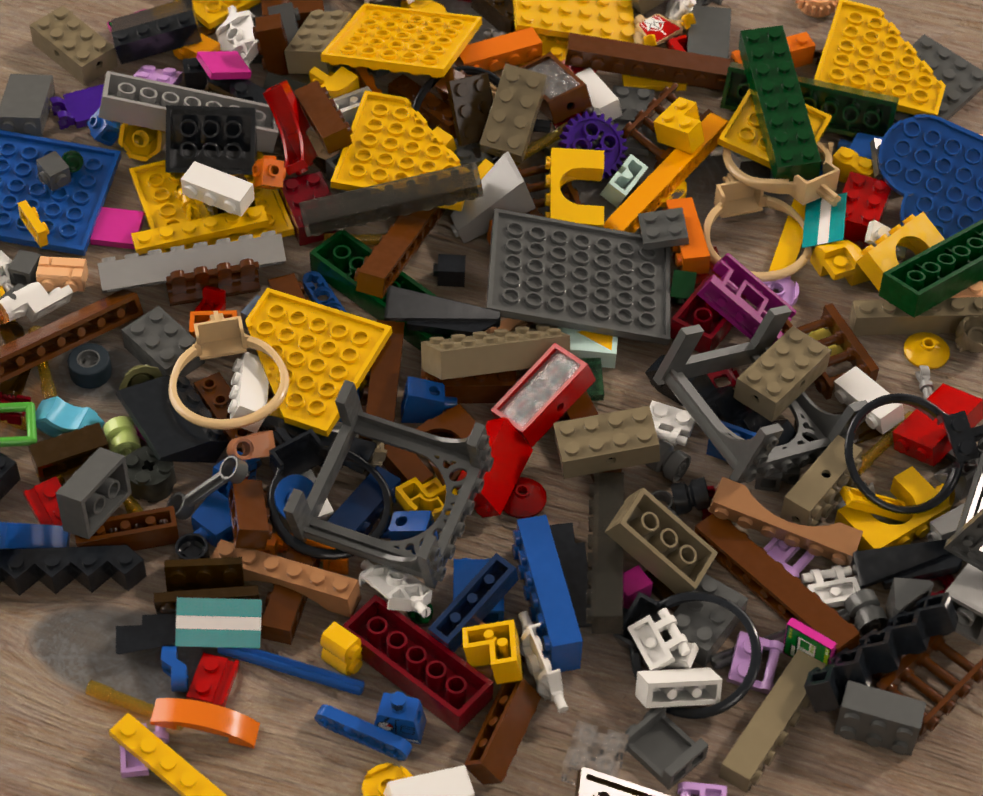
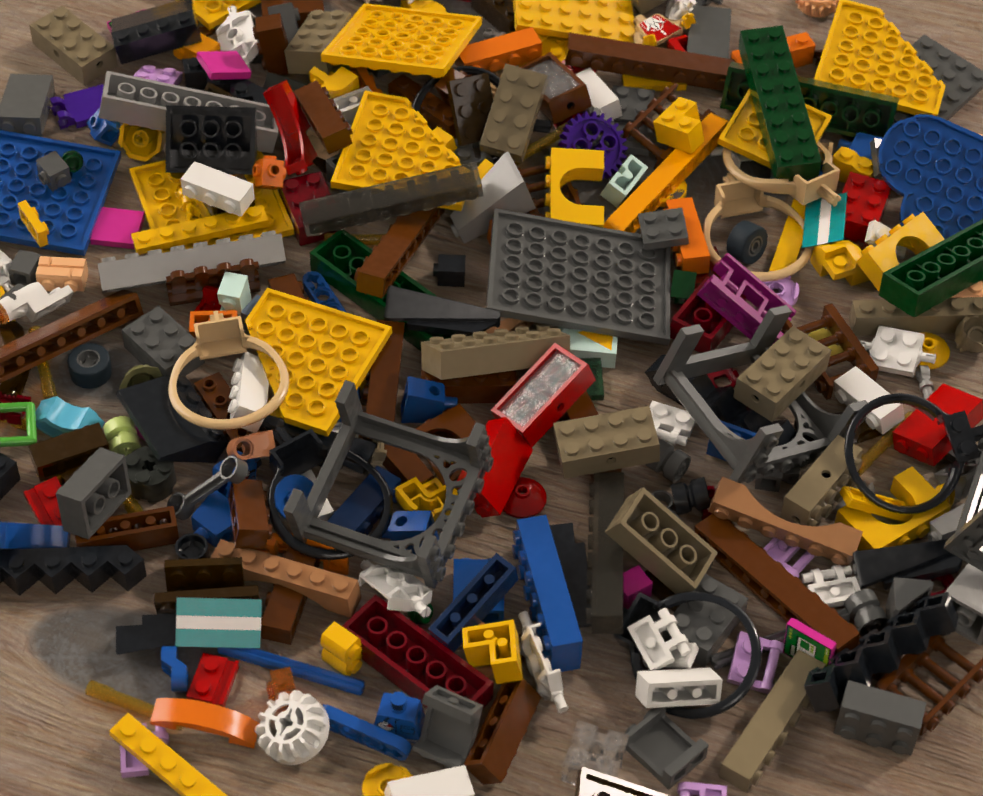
none -> light aqua brick [217,271,252,316]
none -> white gear [255,690,330,765]
none -> clear orange brick [266,667,296,708]
none -> dark grey panel [412,685,483,769]
none -> black wheel [726,221,768,264]
none -> white plate [859,326,936,377]

